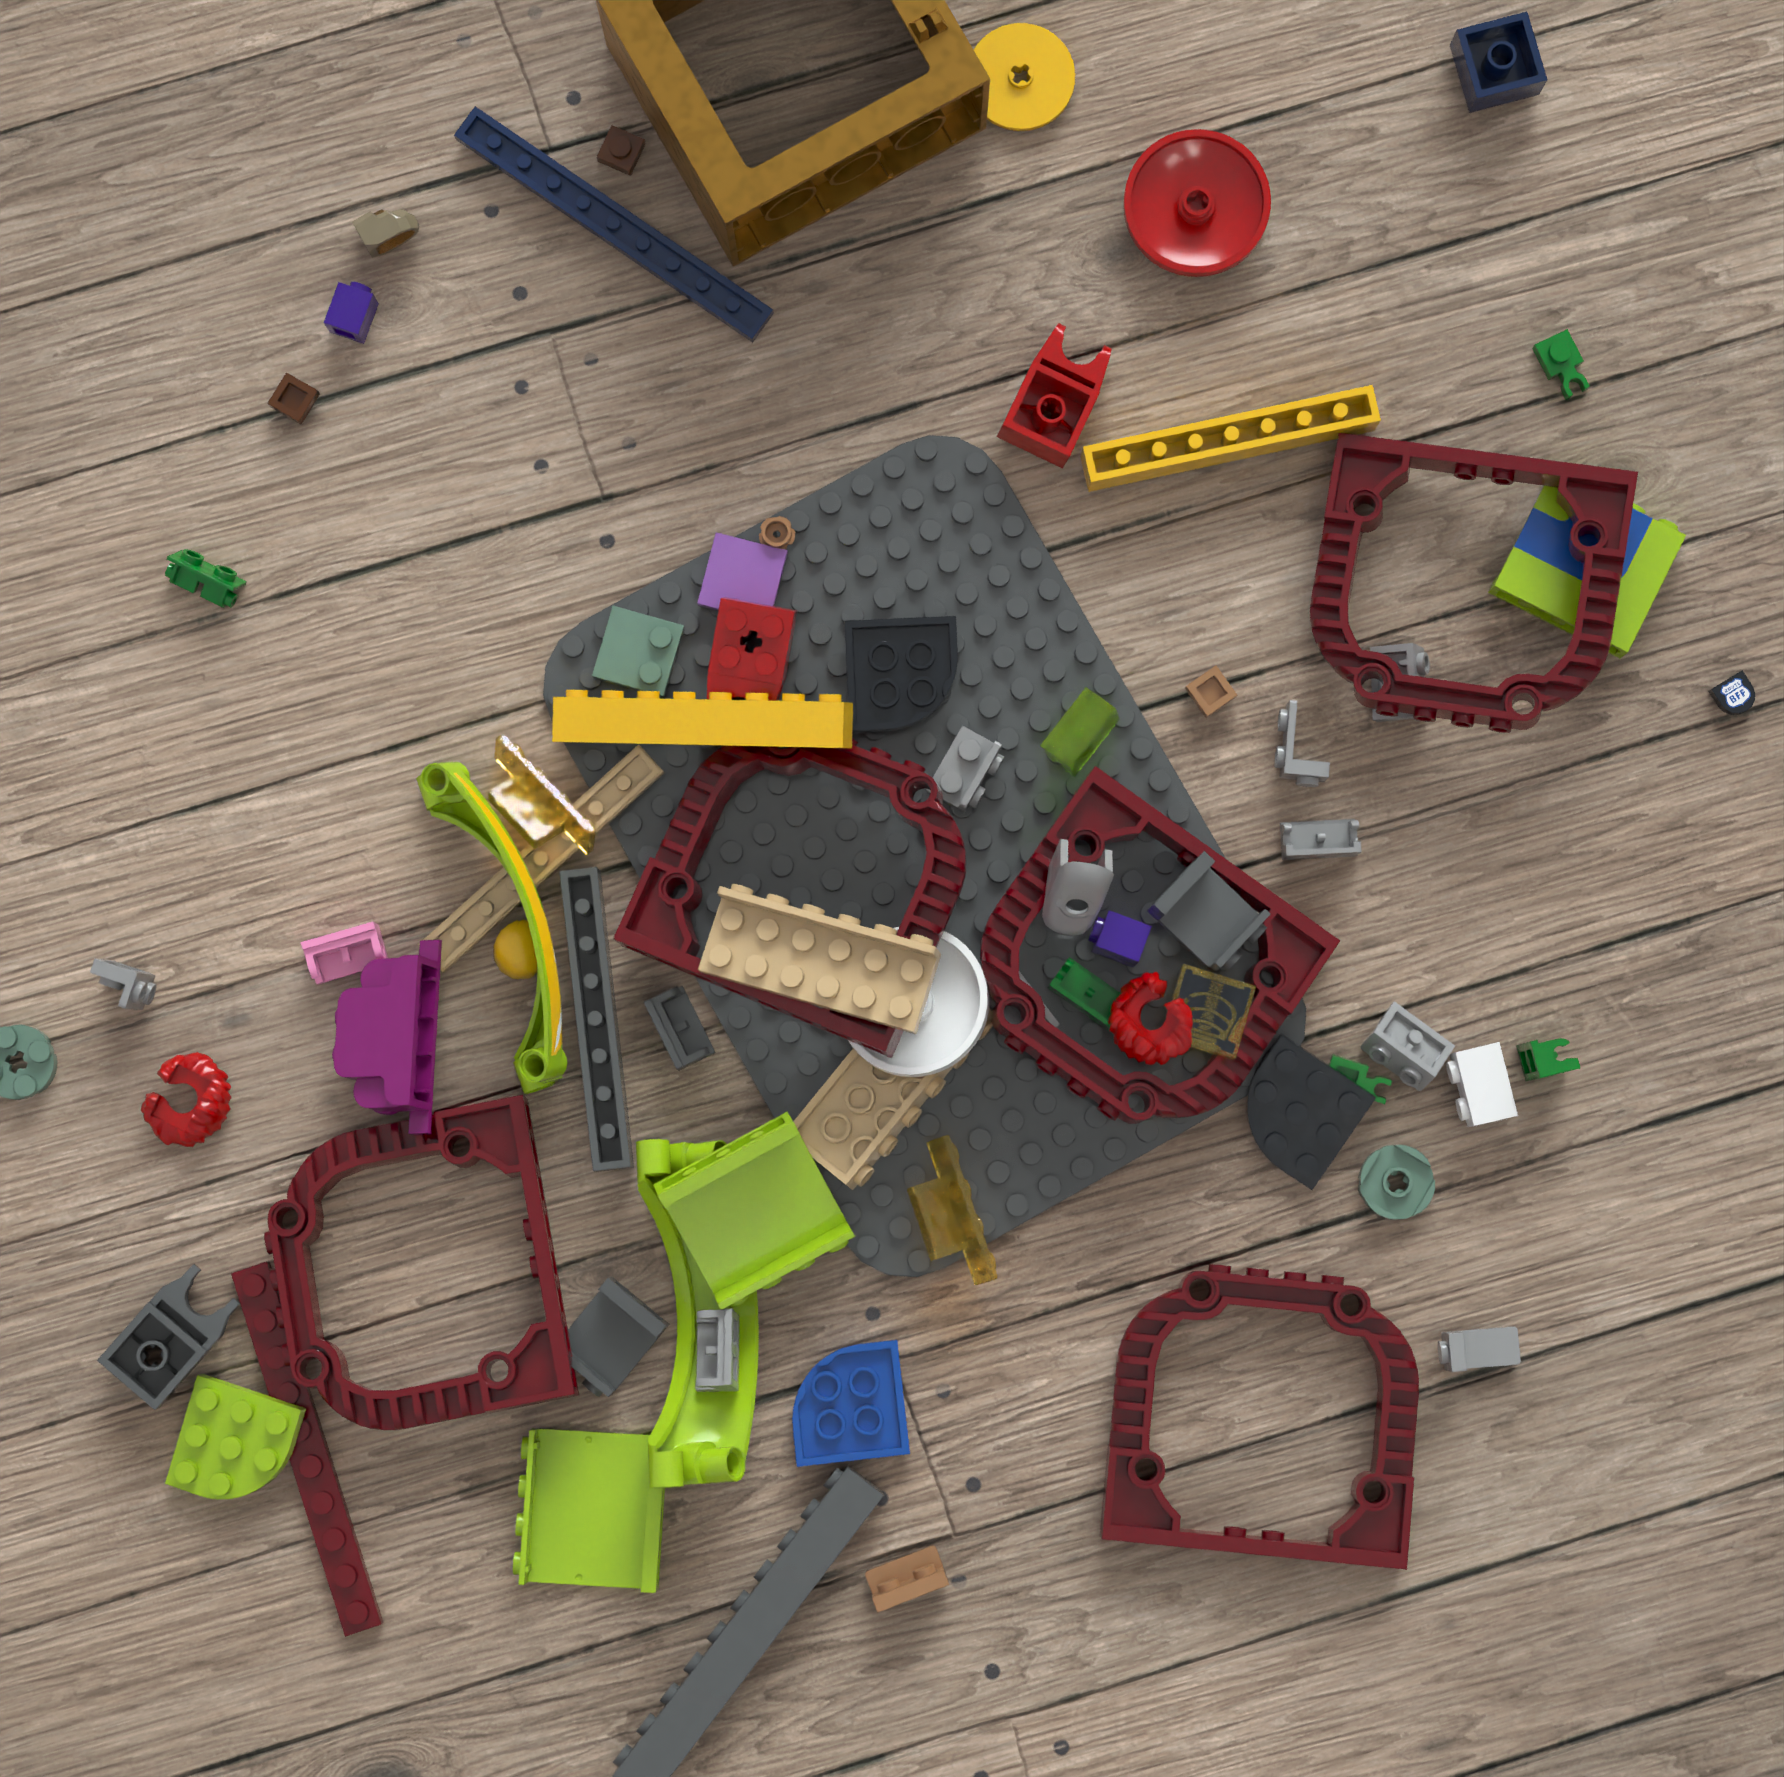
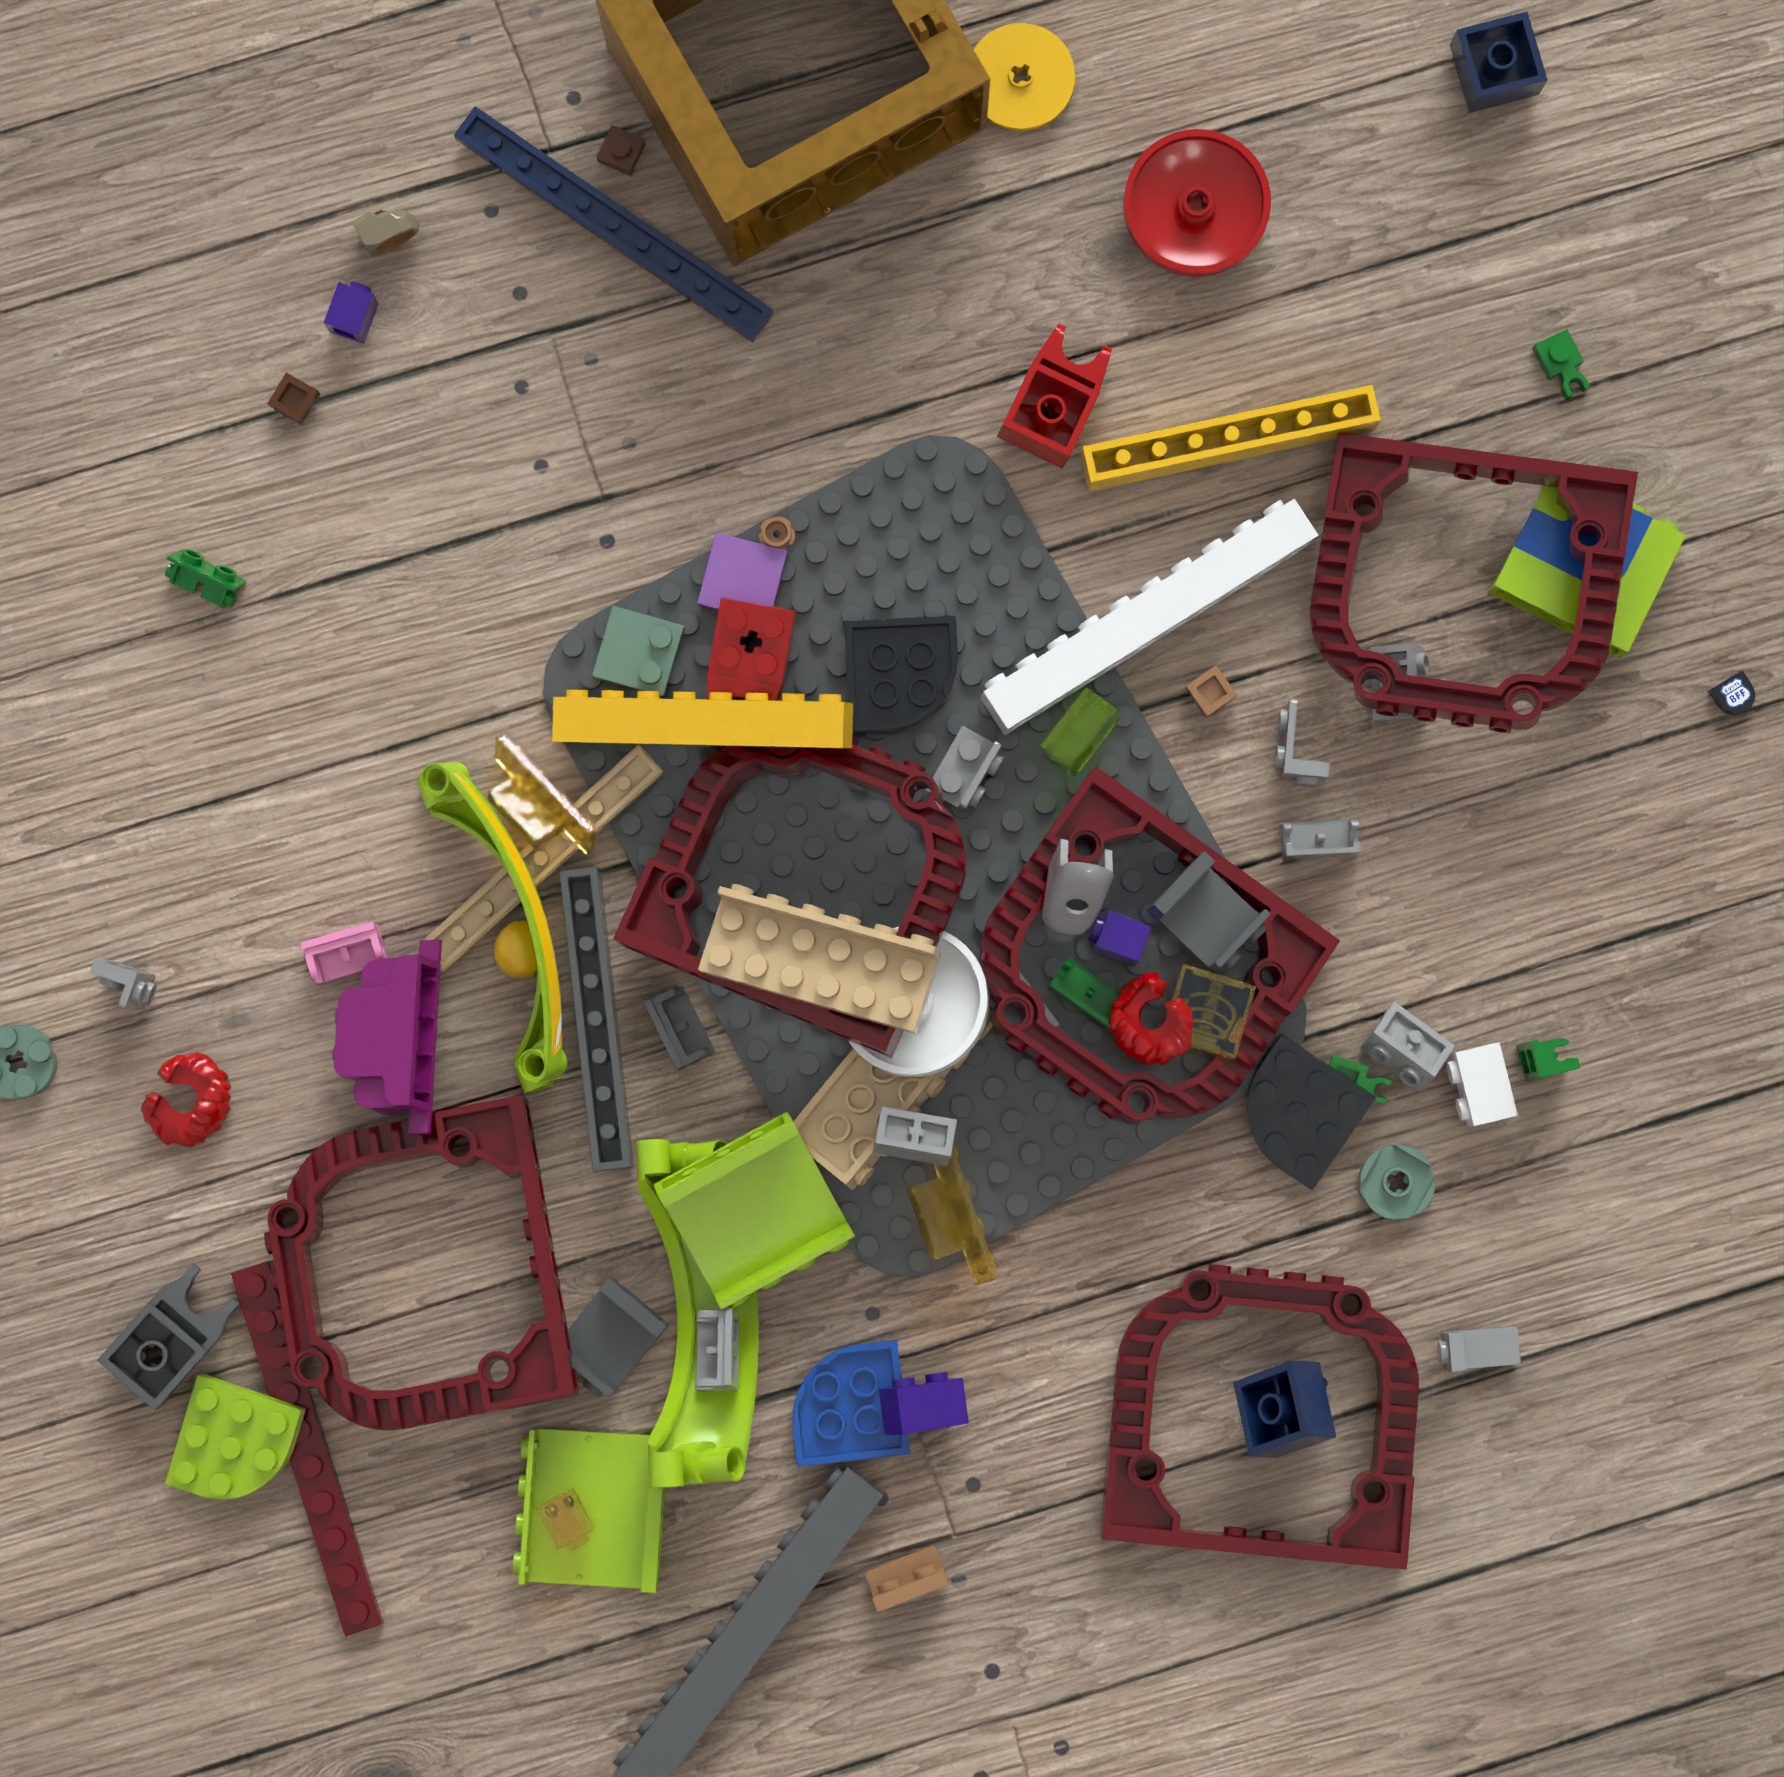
none -> clear yellow brick [536,1488,595,1551]
none -> light grey hinge [873,1106,957,1166]
none -> dark purple brick [879,1372,969,1435]
none -> white brick [981,499,1319,736]
none -> dark blue piece [1233,1361,1337,1458]

